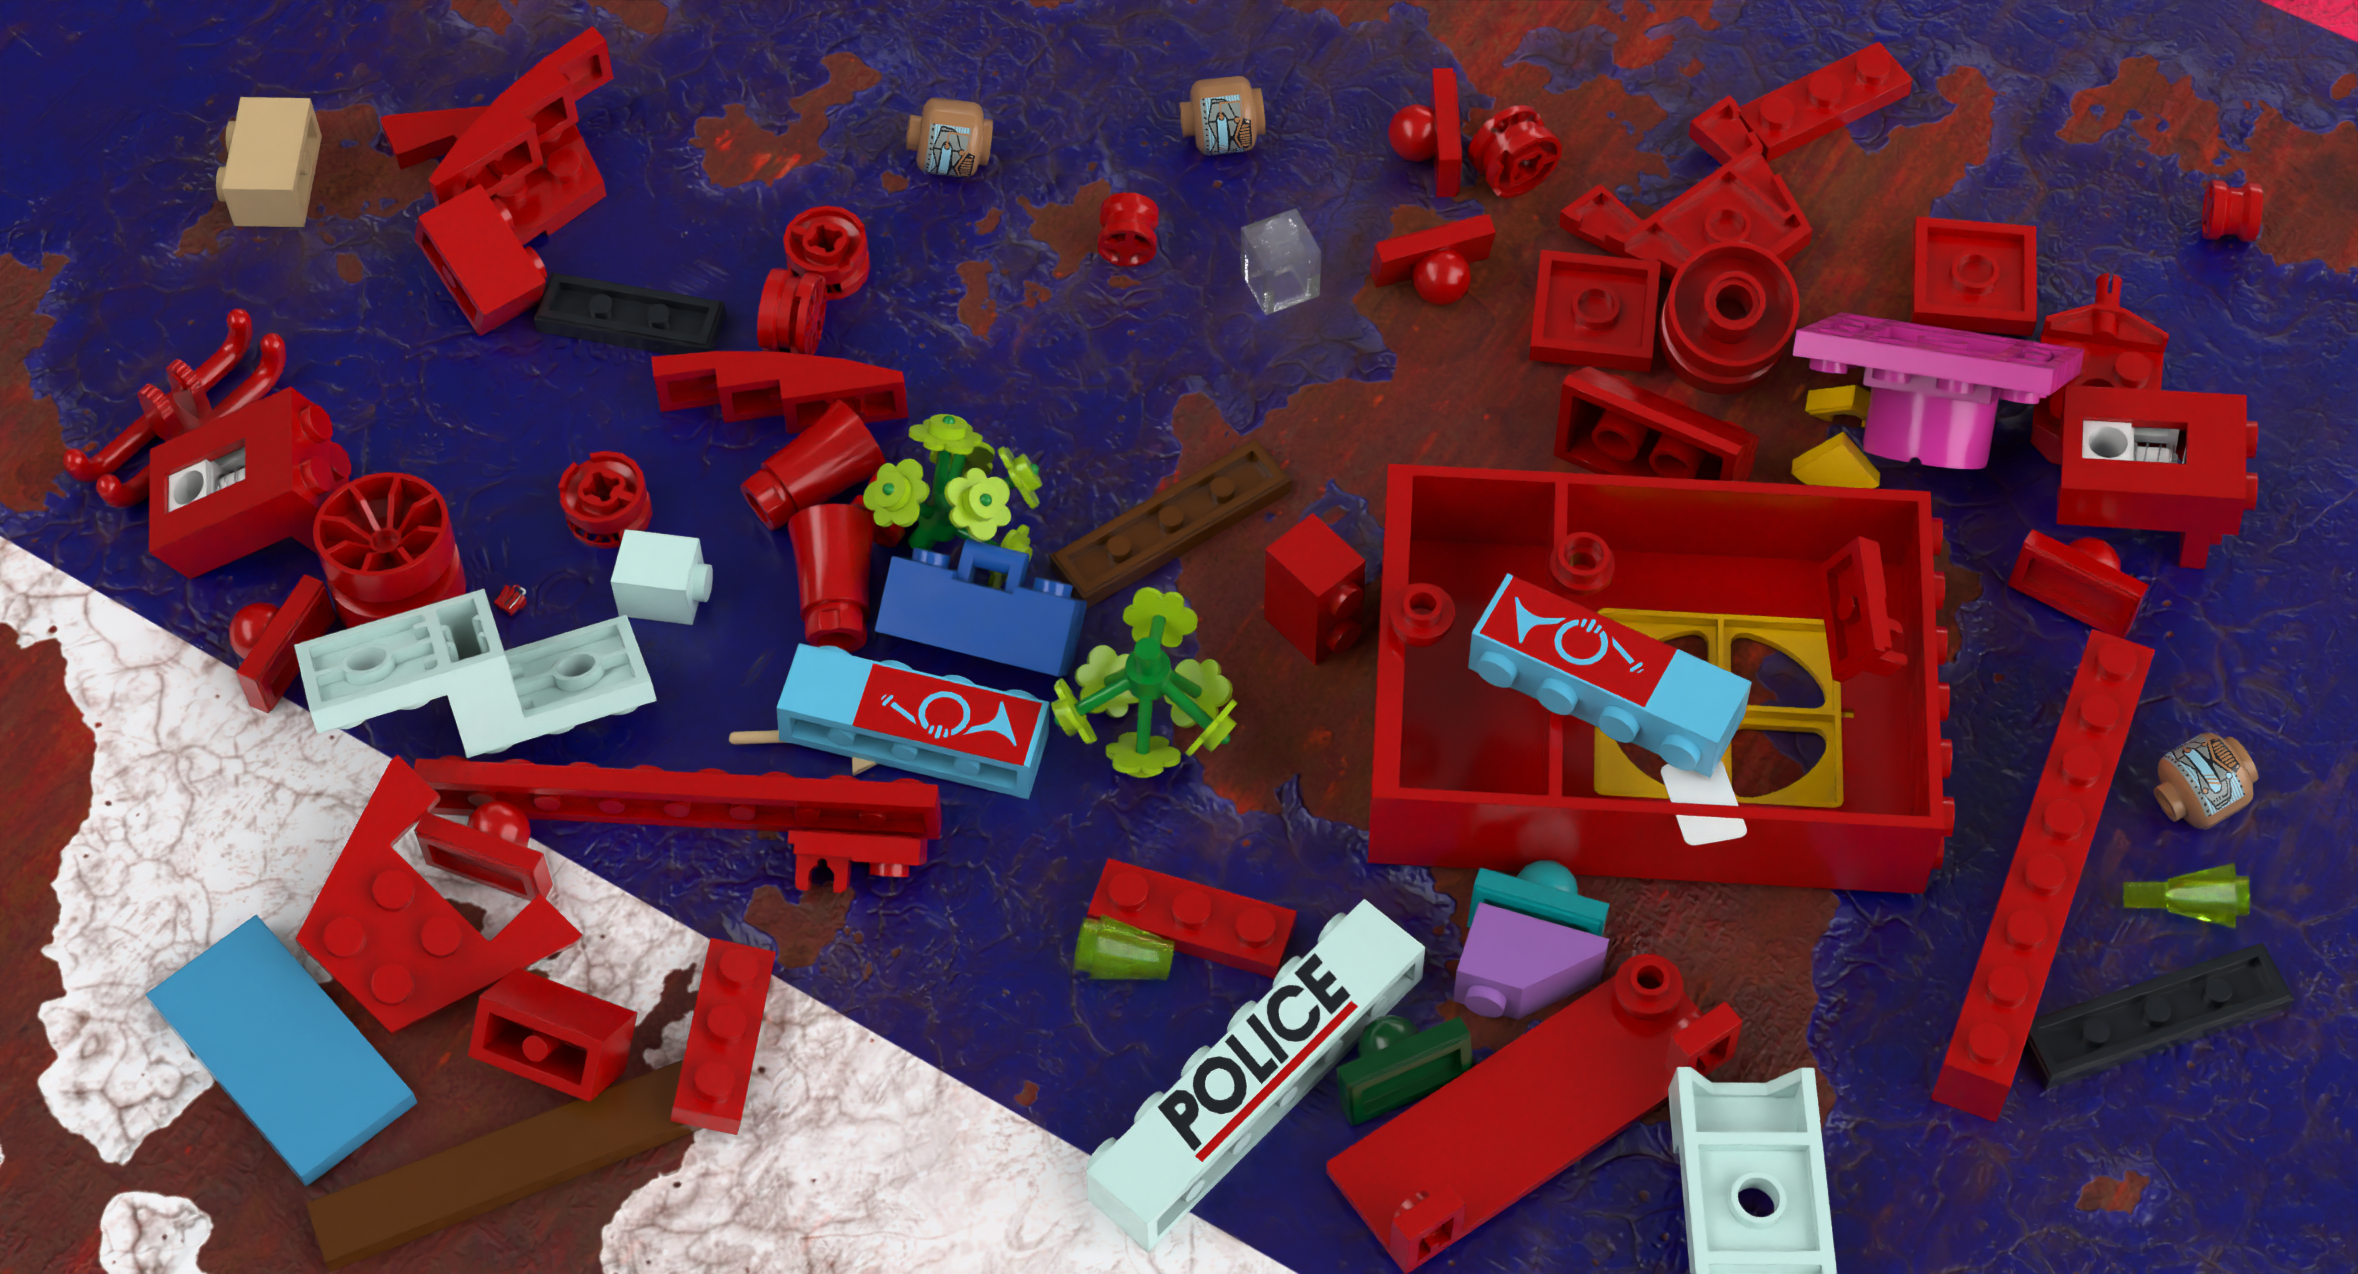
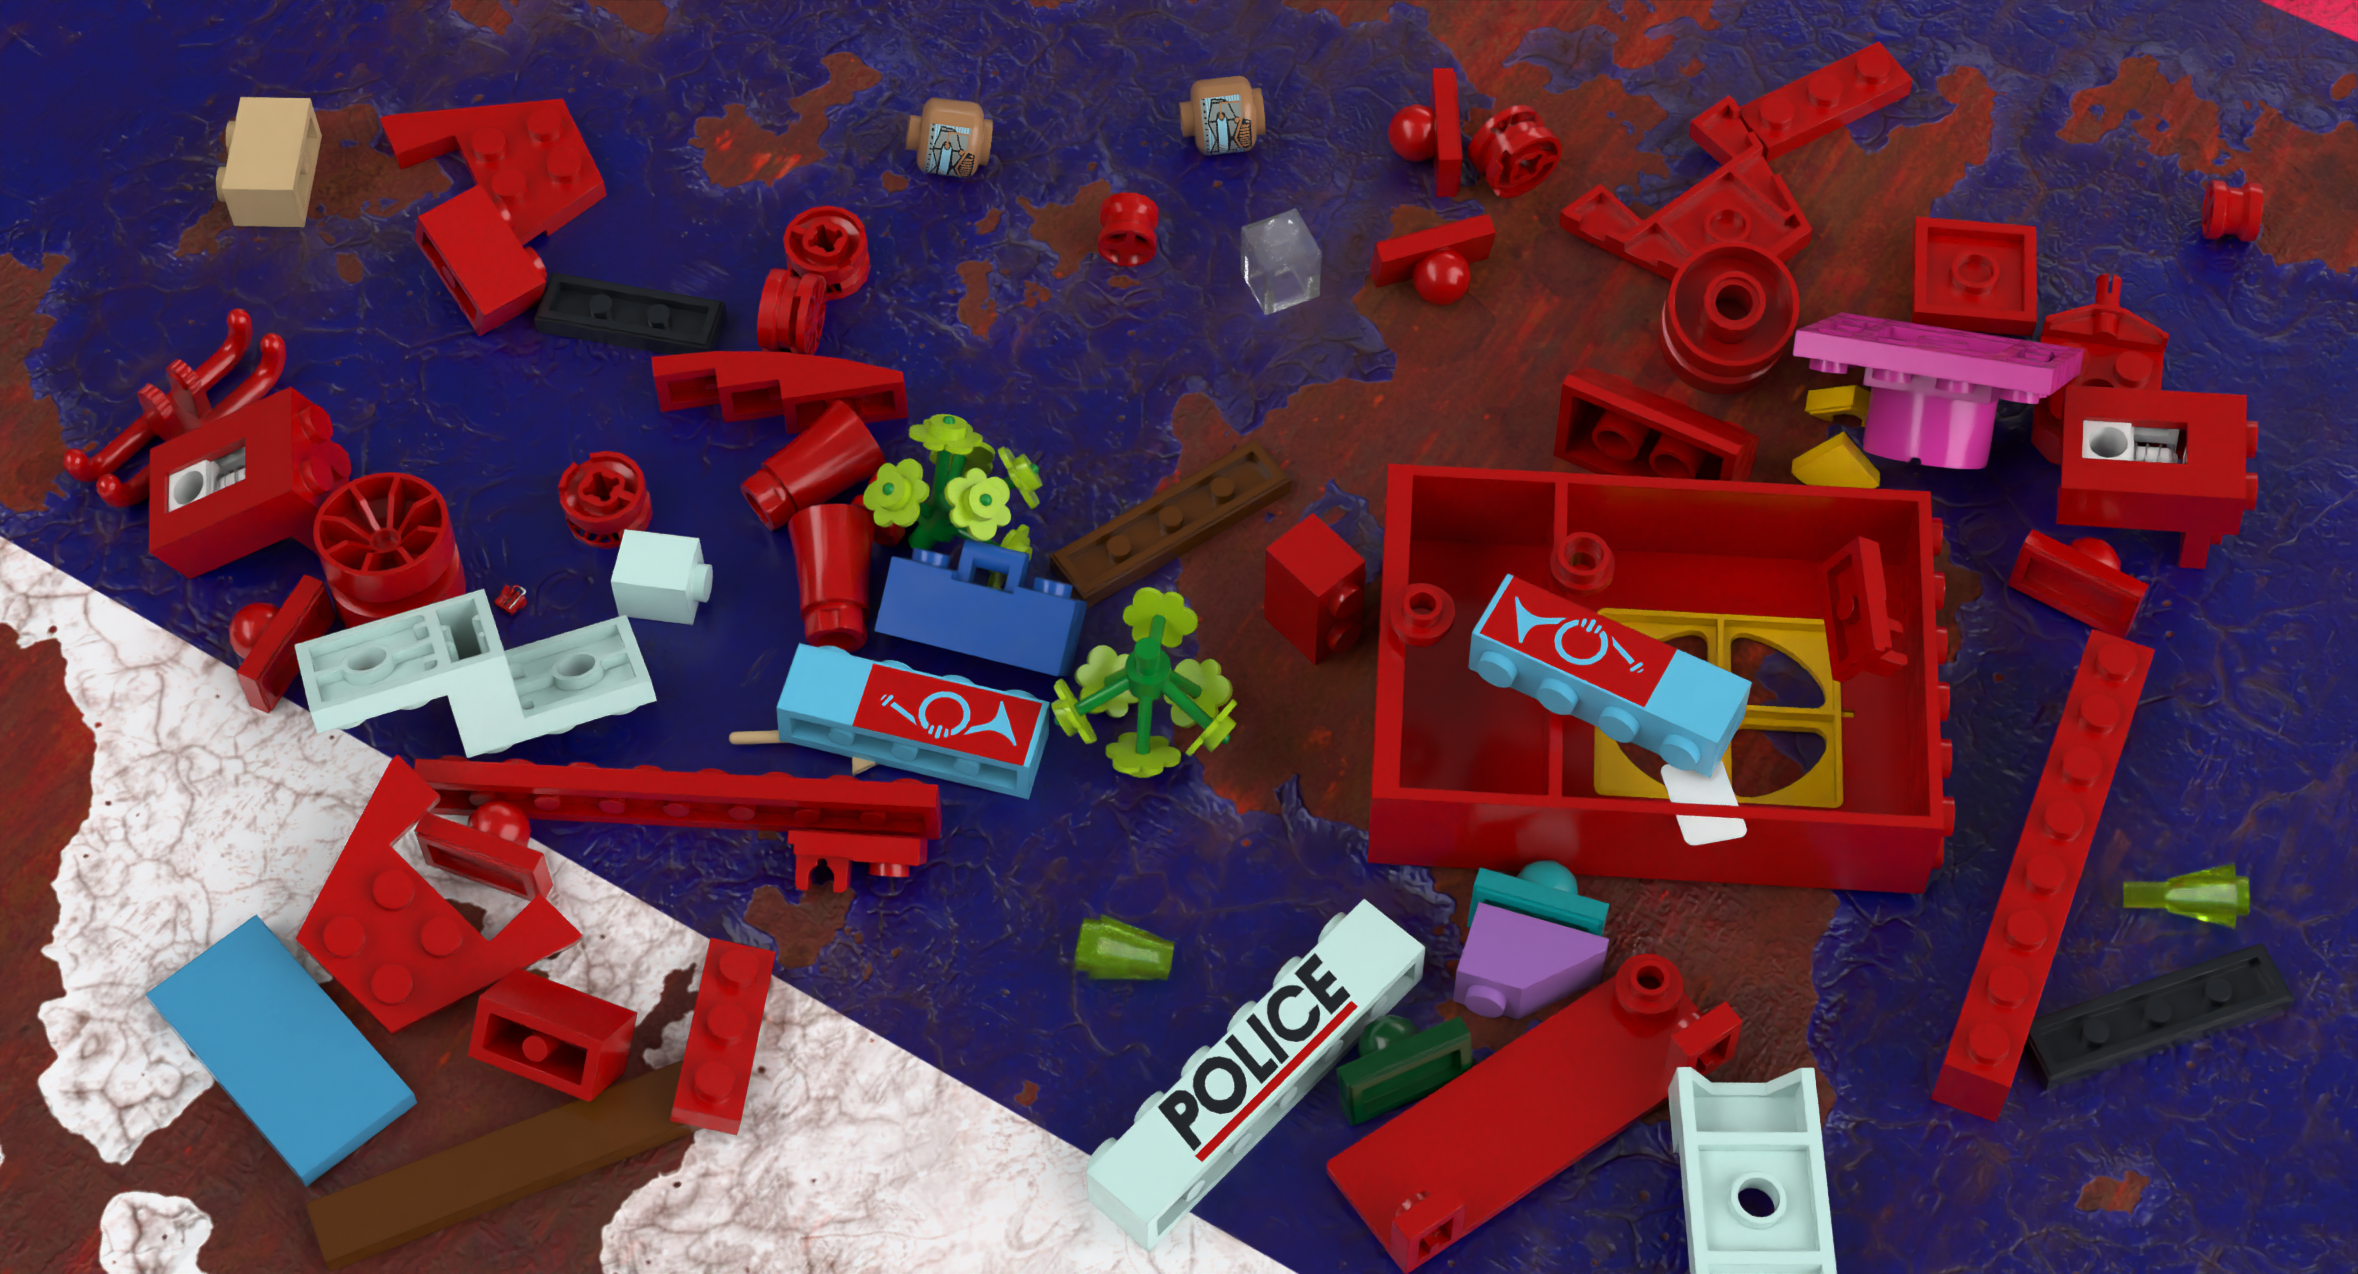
red slope [428,26,614,207] -> none
red plate [1087,858,1297,979] -> none
red plate [1529,250,1661,373] -> none
head [2154,732,2258,830] -> none

